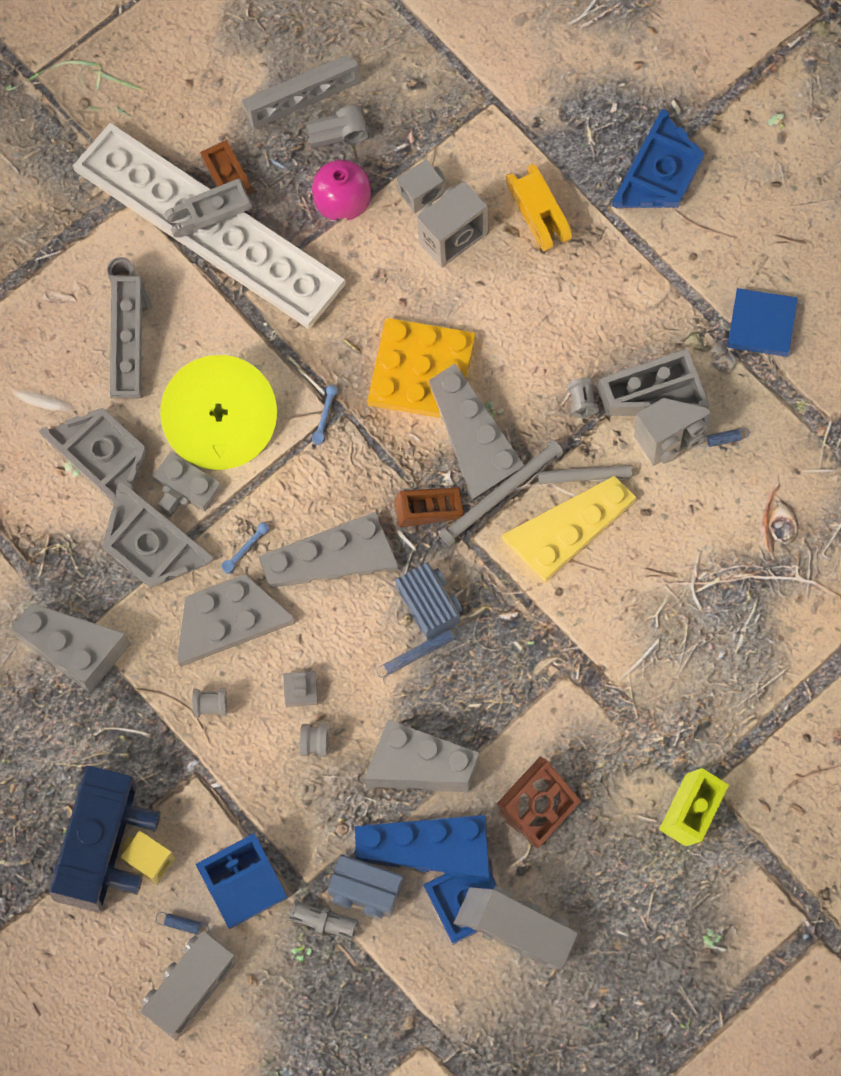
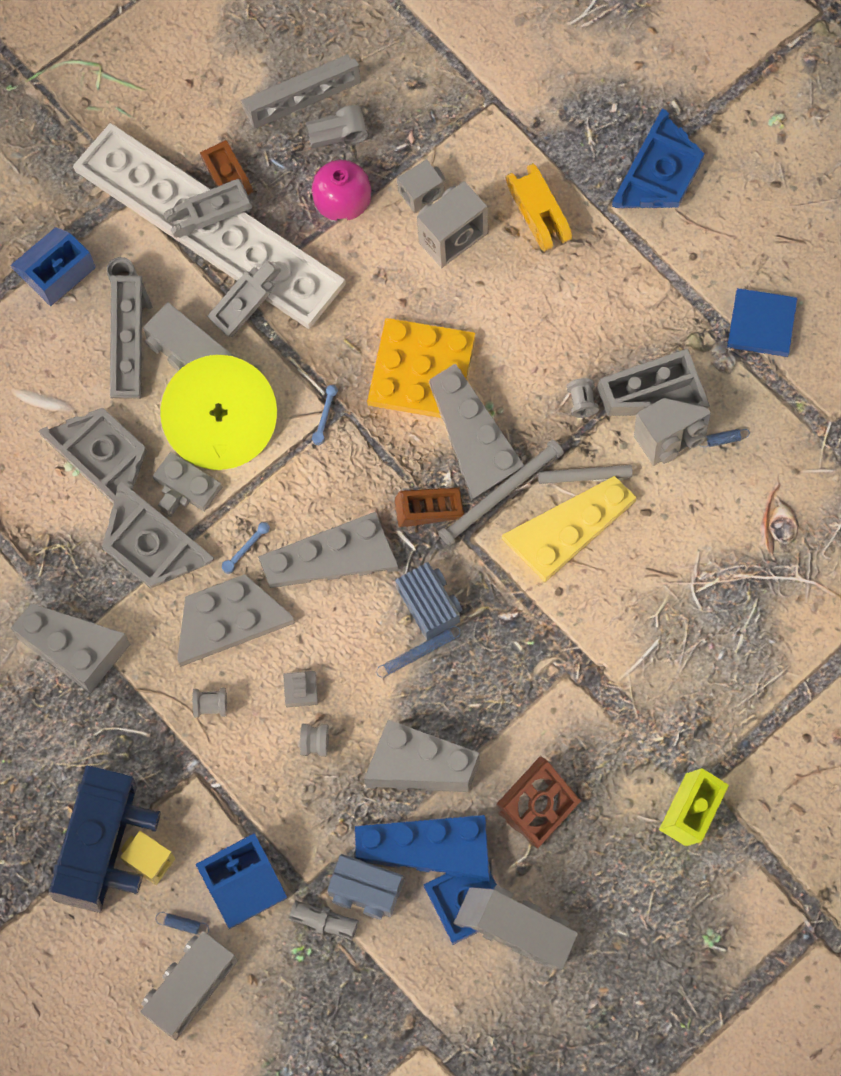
none -> blue slope [10,227,96,307]
none -> light grey brick [143,302,235,371]
none -> light grey hinge [208,260,282,337]

